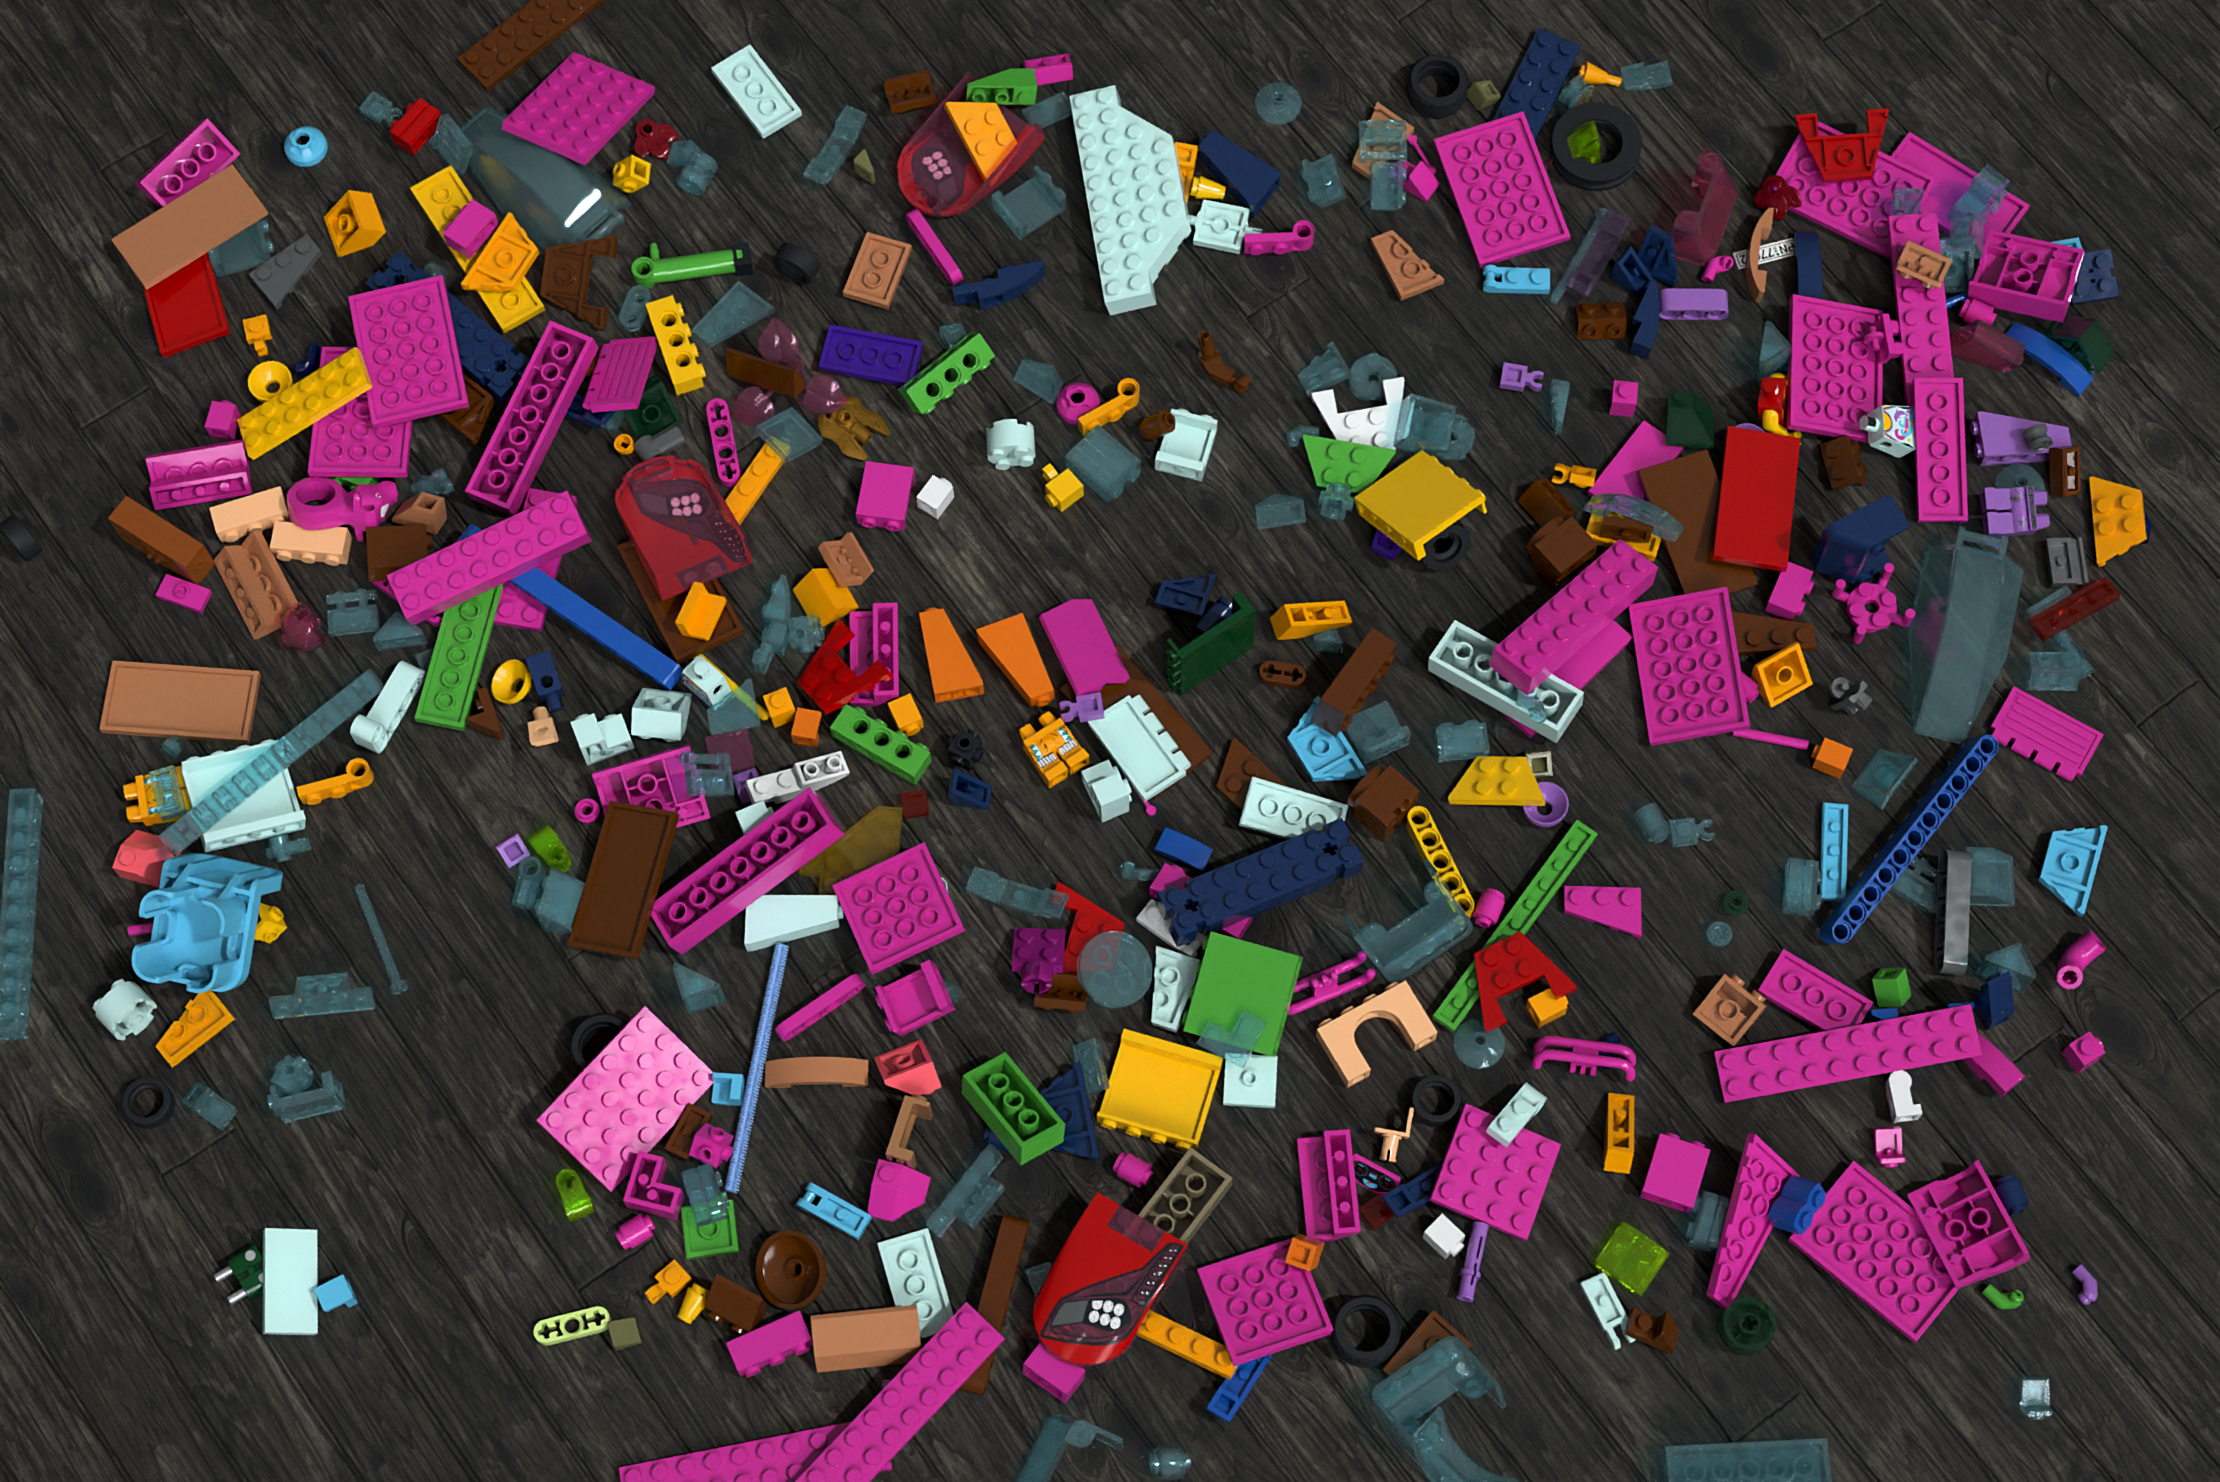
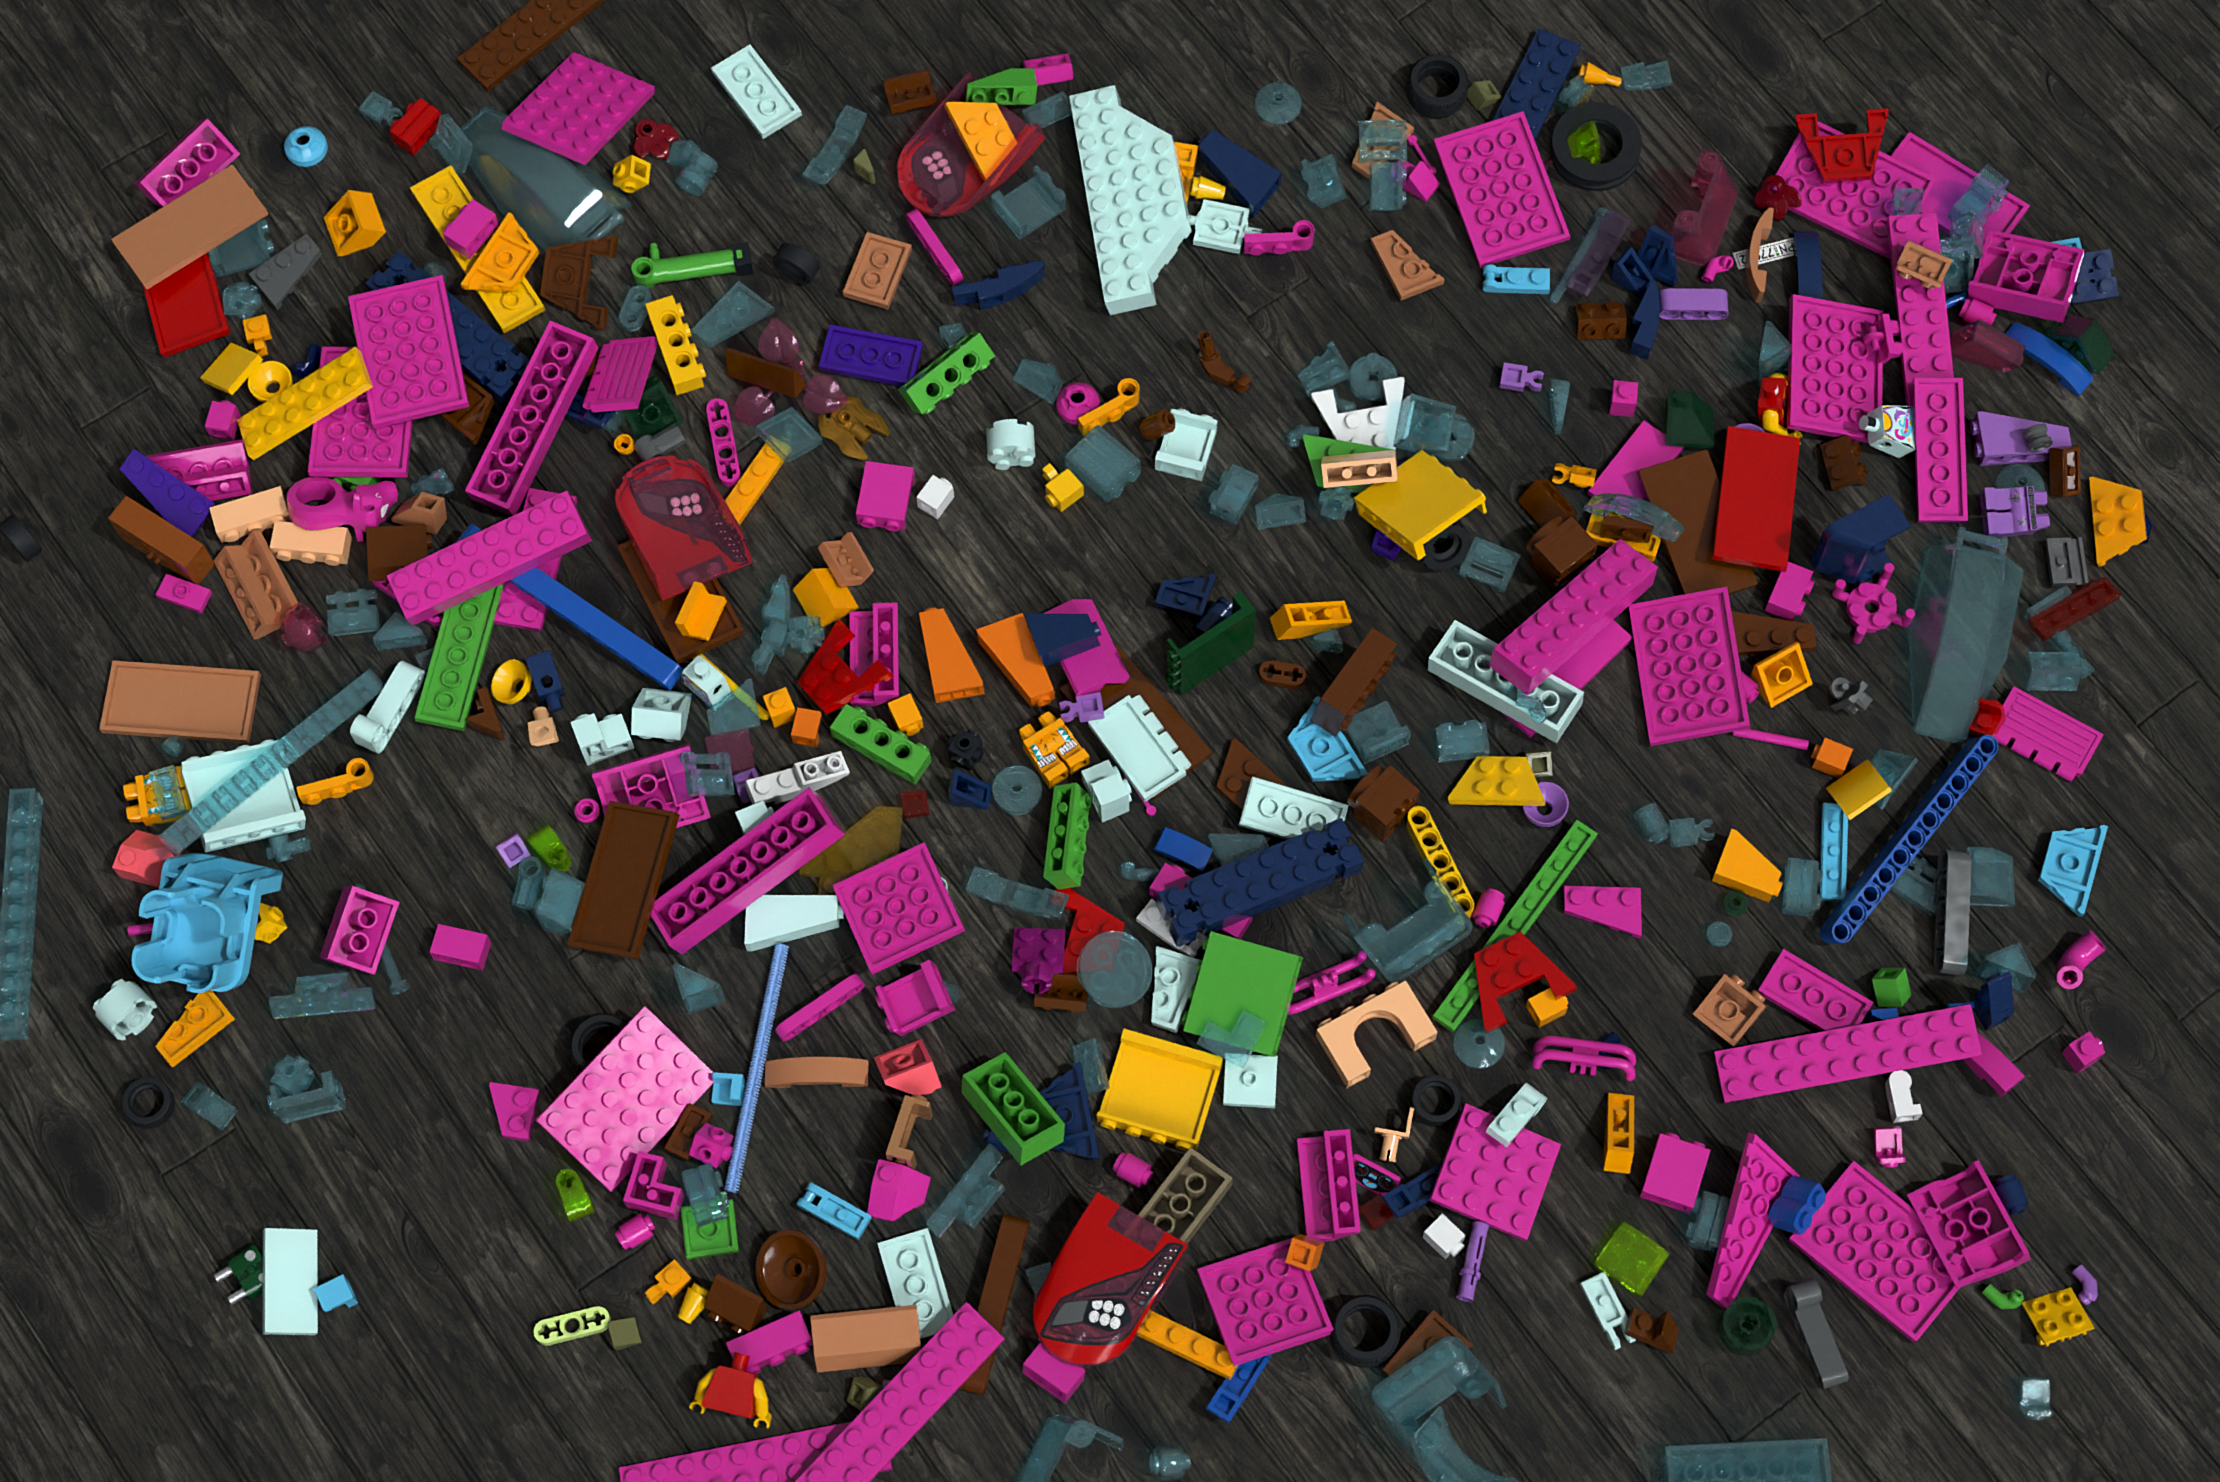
none -> dark purple wing [120,449,217,538]
none -> yellow tile [200,343,263,395]
none -> clear light blue brick [223,282,262,319]
none -> dark pink slope [319,885,400,975]
none -> dark pink panel [429,924,491,971]
none -> dark pink wing [489,1082,540,1142]
none -> red torso [690,1352,772,1428]
none -> olive slope [847,1377,884,1412]
none -> clear light blue plate [992,765,1042,815]
none -> dark blue slope [1025,613,1102,667]
none -> bright green brick [1043,783,1091,890]
none -> clear light blue wing [1207,834,1269,866]
none -> clear light blue brick [1208,464,1259,525]
none -> light nougat brick [1321,450,1398,488]
none -> clear light blue arm [1327,388,1356,414]
none -> clear light blue plate [1459,536,1521,593]
none -> light orange slope [1712,829,1783,903]
none -> dark grey beam [1784,1278,1849,1390]
none -> yellow slope [1826,759,1892,820]
none -> red bracket [1968,698,2006,737]
none -> yellow hinge [2022,1287,2095,1347]

